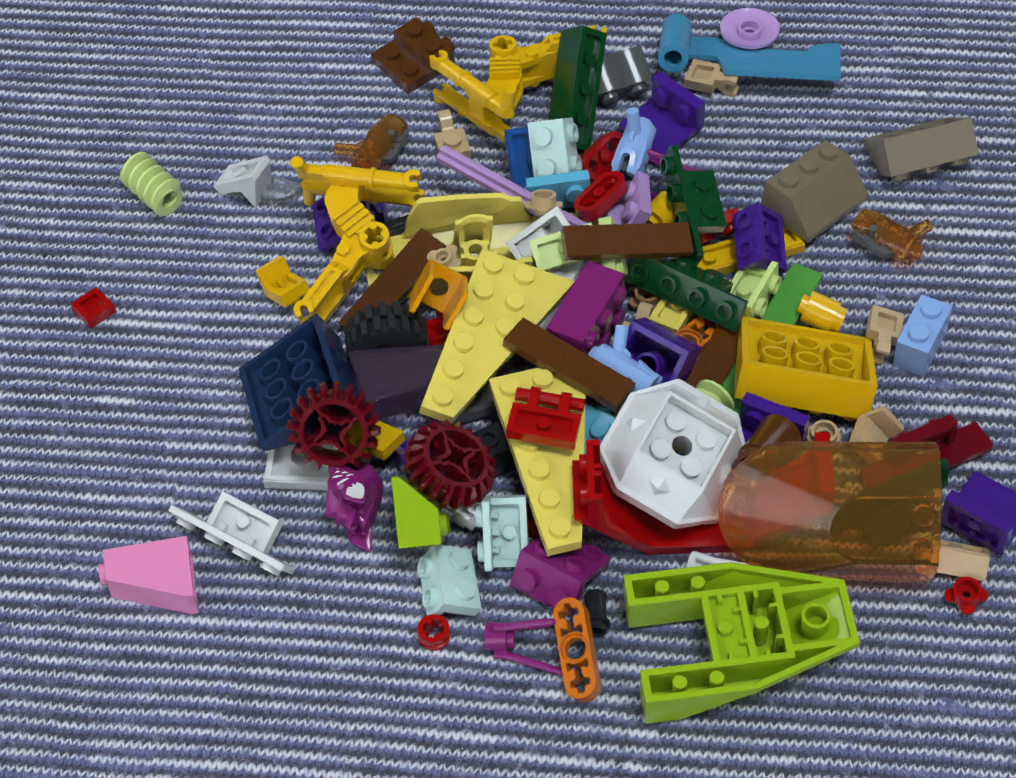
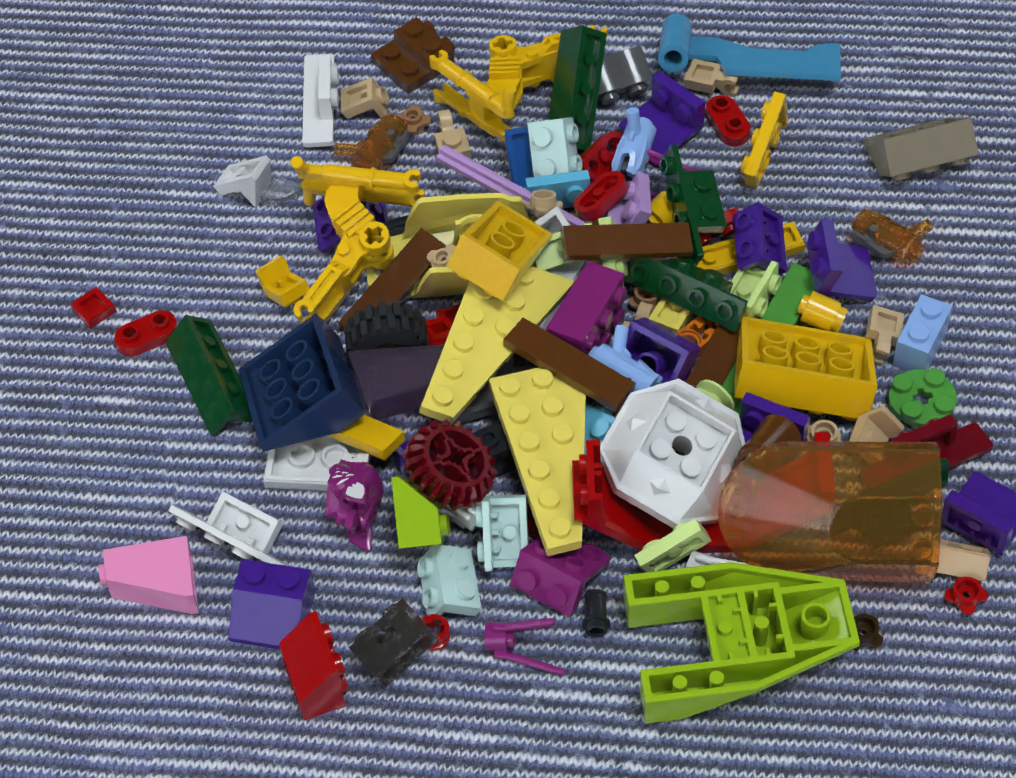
yellowish green piece [119,152,183,216] -> none
dark red gear [287,380,381,473] -> none
light orange piece [409,258,468,331] -> none
red plate [506,386,586,450] -> none
orange beam [553,597,601,703] -> none
lavender dish [720,8,780,49] -> none
dark tan slope [761,140,869,242] -> none
none -> red plate [114,310,178,357]
none -> dark green panel [166,315,253,436]
none -> dark purple slope [228,559,316,649]
none -> red slope [279,611,349,721]
none -> white bracket [302,54,339,147]
none -> tan bracket [341,77,390,119]
none -> clear smoke brick [349,598,439,687]
none -> medium nougat plate [395,105,431,136]
none -> yellow slope [446,200,553,301]
none -> yellowish green plate [634,519,712,572]
none -> red plate [706,95,751,147]
none -> yellow wing [740,91,789,189]
none -> dark purple bracket [806,219,877,301]
none -> dark brown plate [852,614,883,651]
none -> bright green plate [888,368,957,430]

